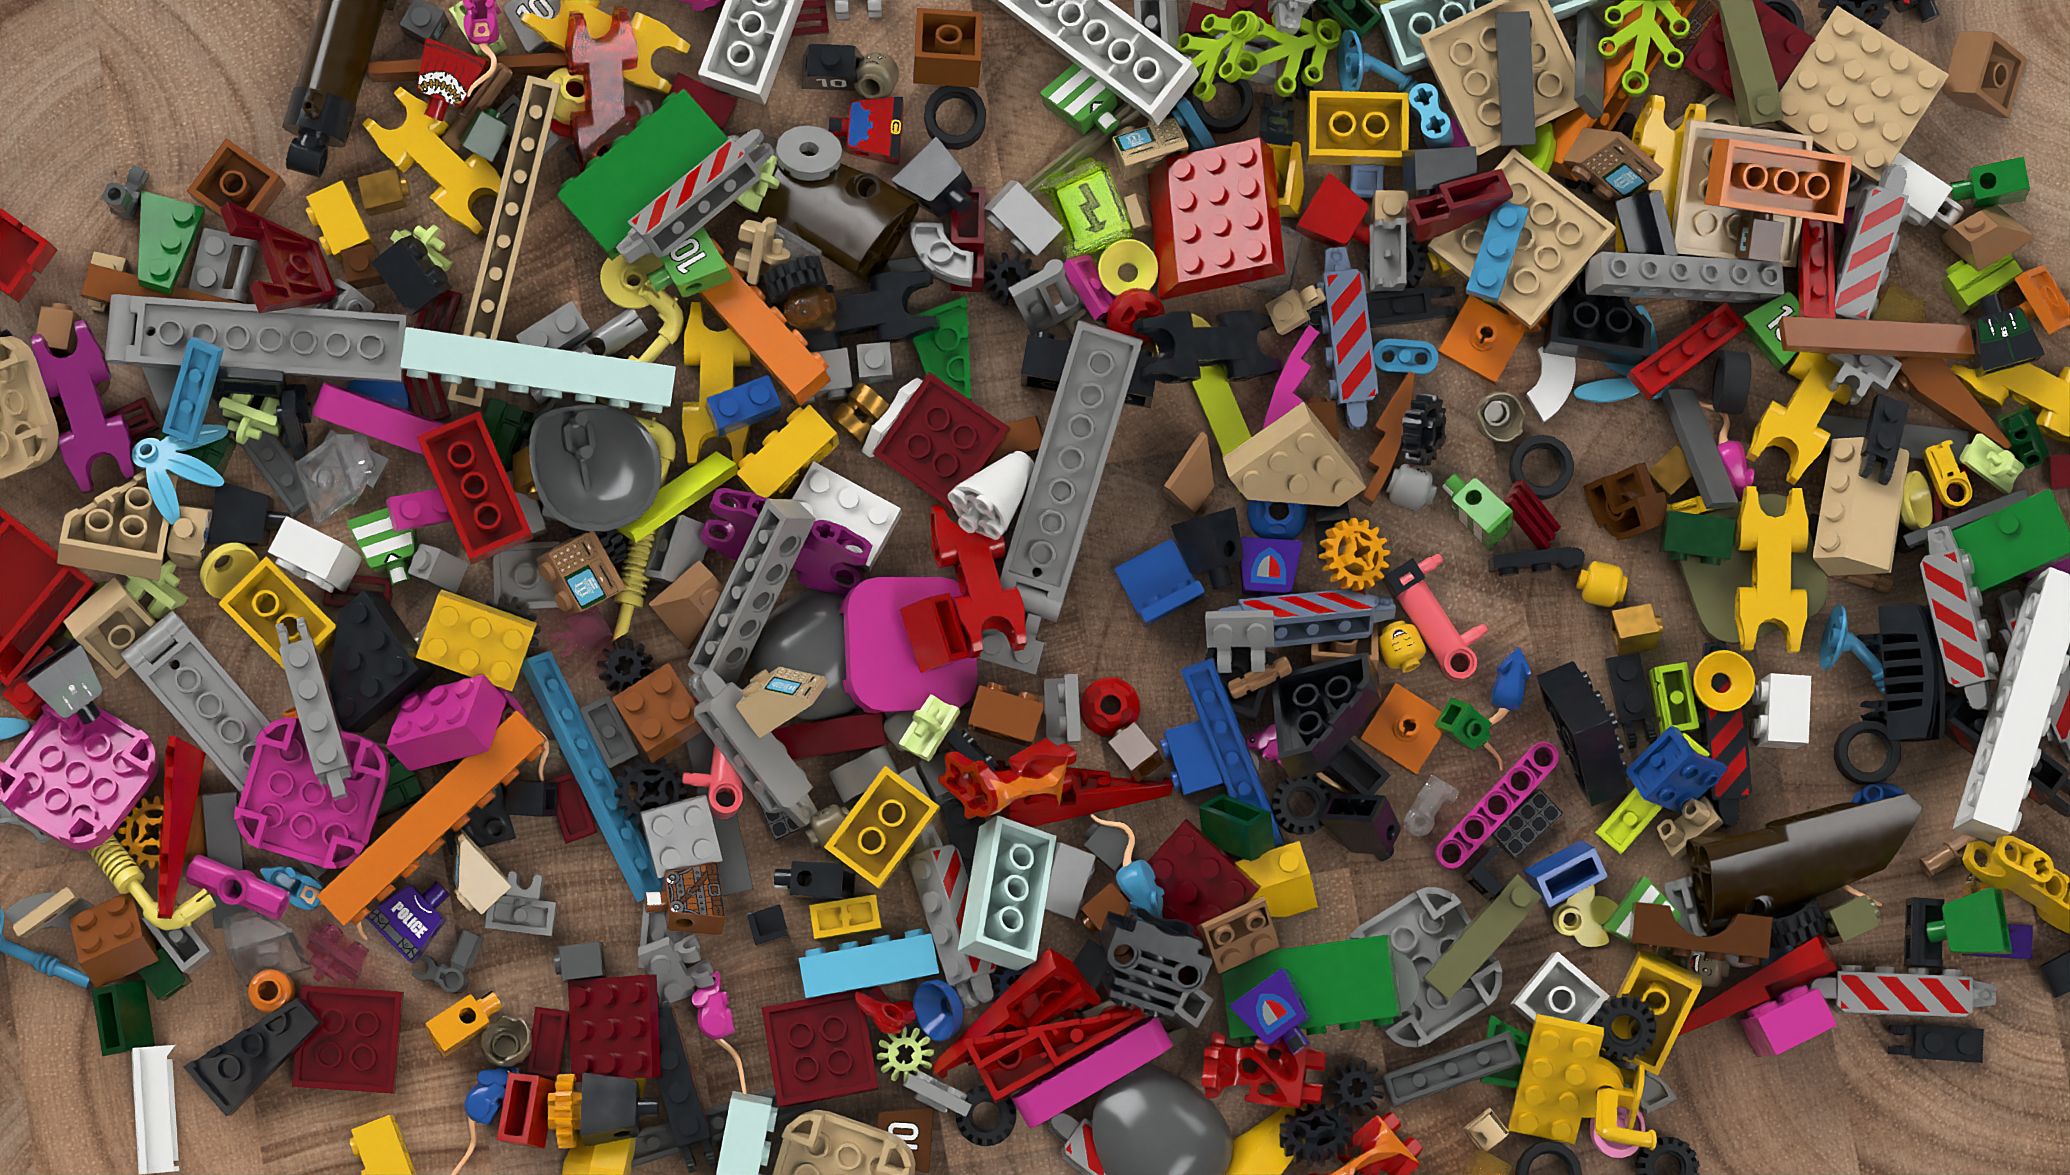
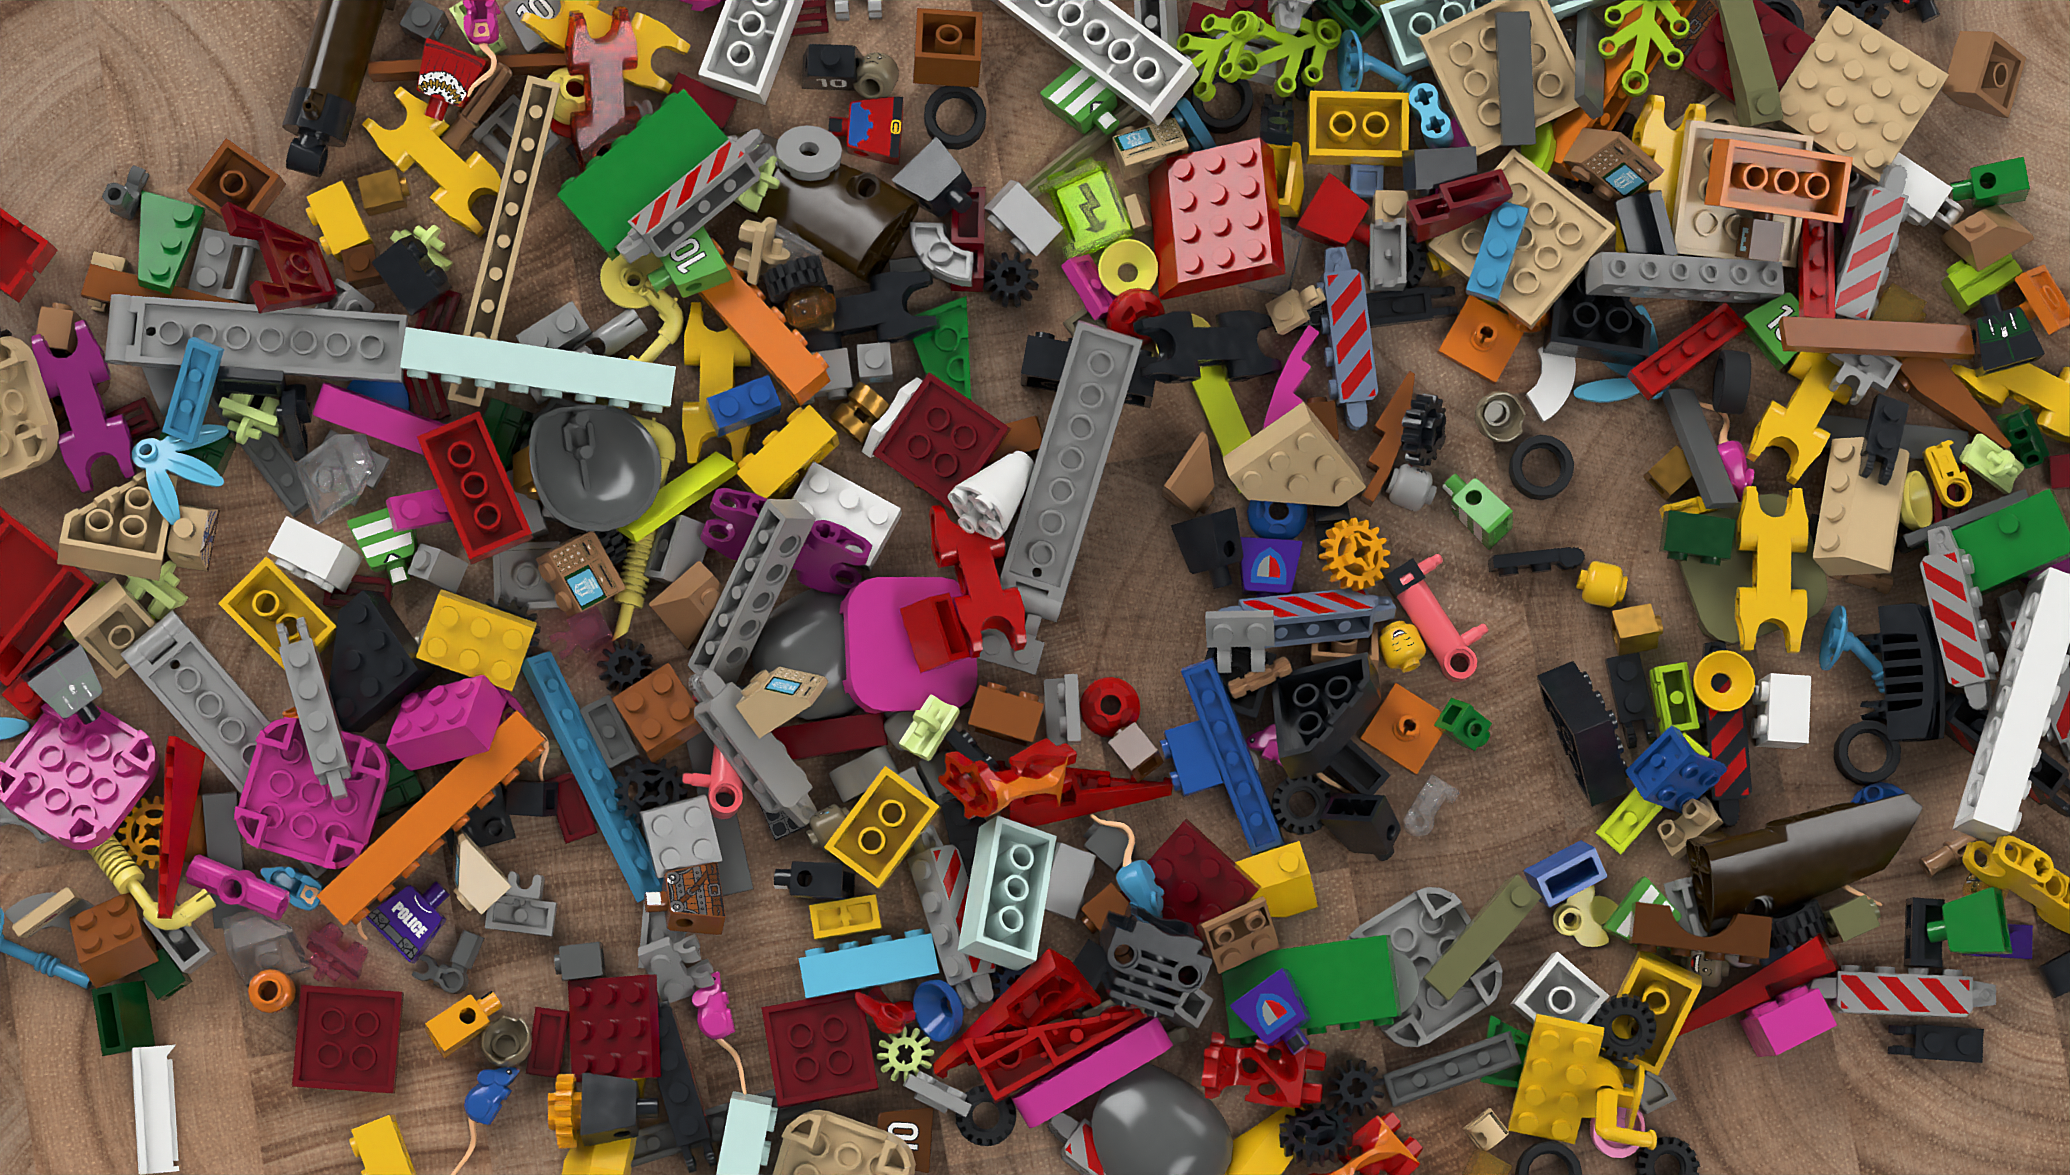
black wing [183,997,323,1116] -> none
light yellow piece [200,543,260,599] -> none
black torso [208,483,290,548] -> none
brick [459,106,511,162] -> none
red brick [497,1072,556,1149] -> none
black panel [746,905,790,947] -> none
light grey plate [1008,259,1082,336] -> none
blue bracket [1115,539,1205,628] -> none
dark green brick [1199,793,1274,861] -> none
dark azure plate [1373,339,1438,376] -> none
dark pink beam [1433,742,1559,870] -> none
black panel [1462,844,1504,900] -> none
blue animal [1483,647,1531,771] -> none
black tile [1491,789,1563,859] -> none
dark red tile [1503,480,1561,550] -> none
reddish brown brick [1583,462,1667,540] -> none

